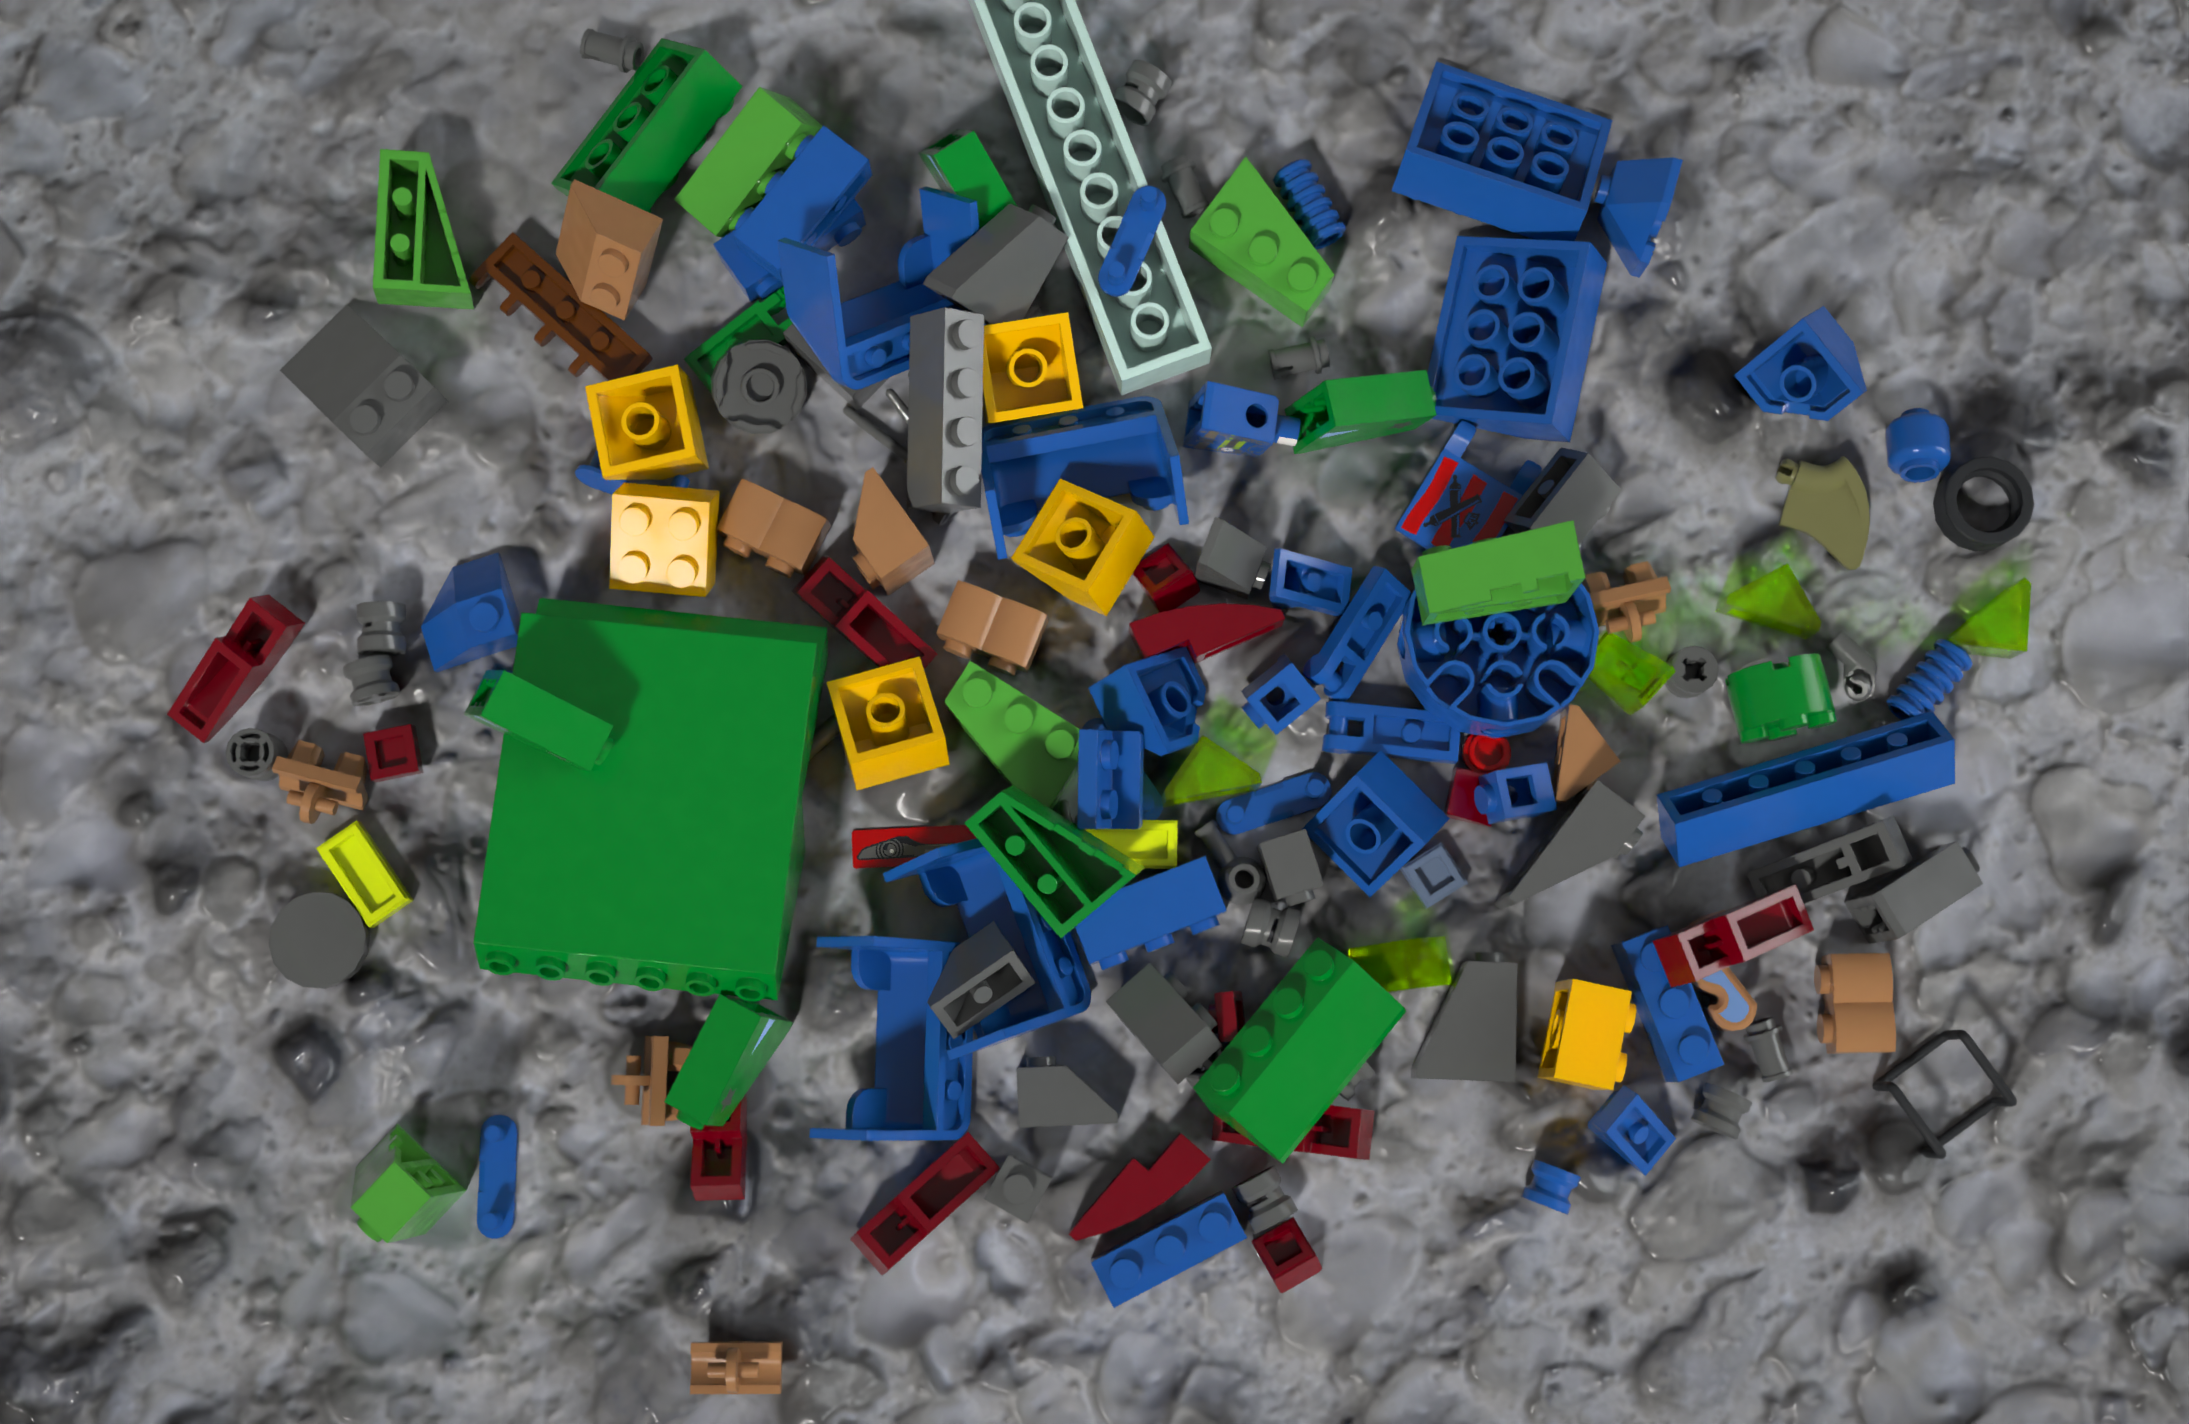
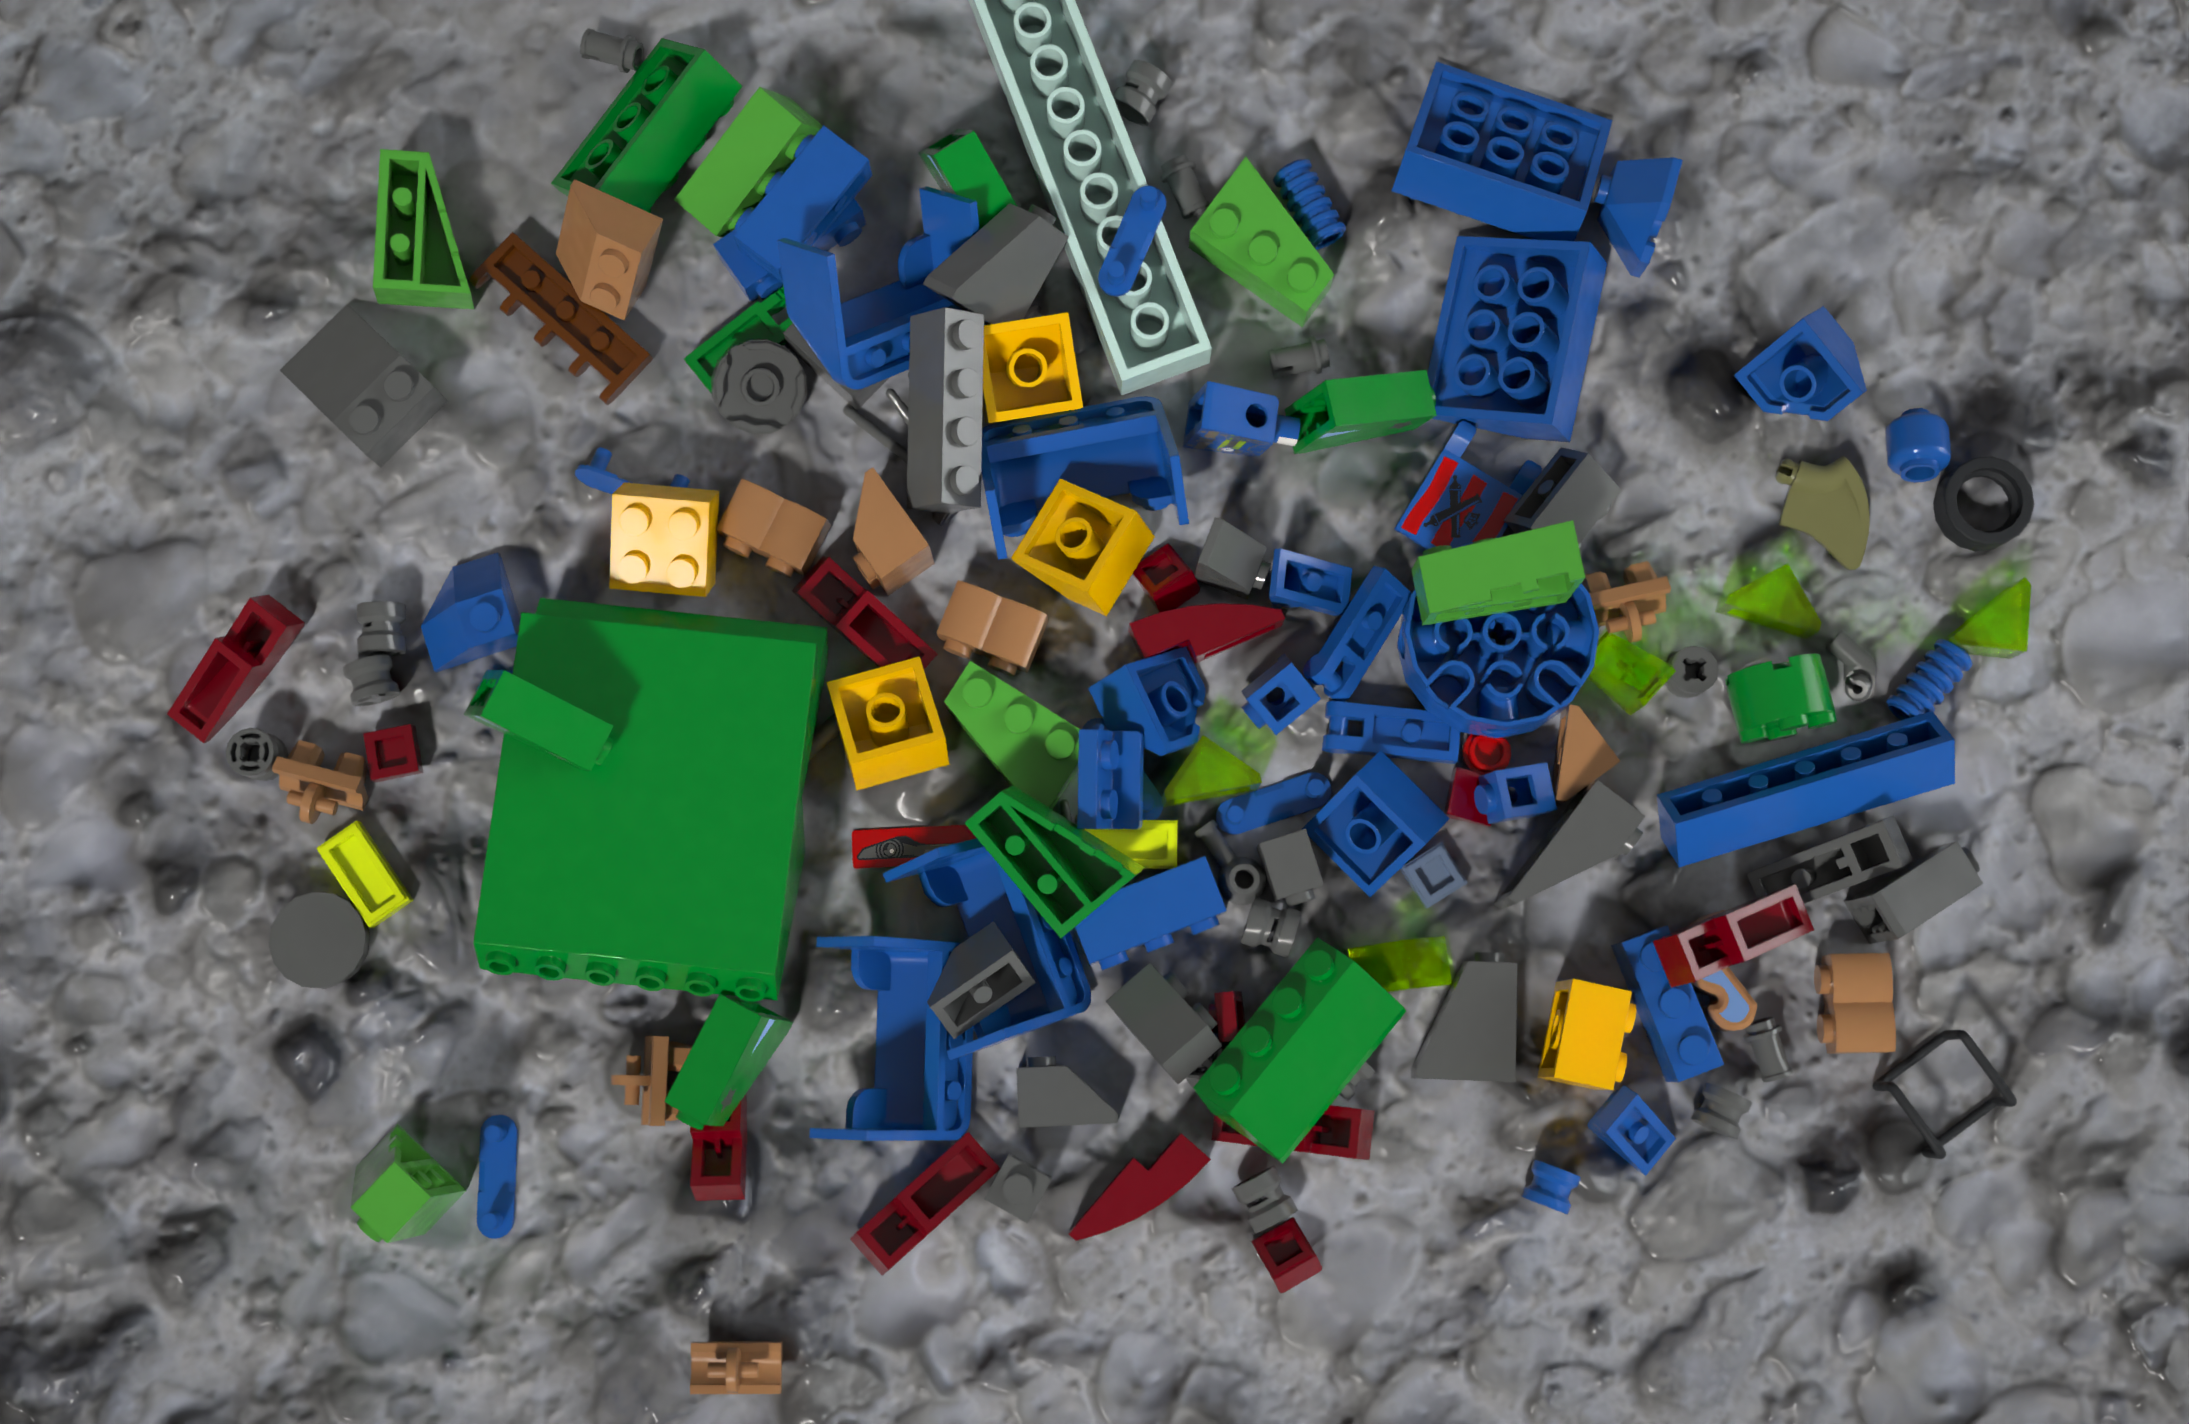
yellow slope [585,364,709,480] -> none
blue brick [1091,1190,1247,1308] -> none

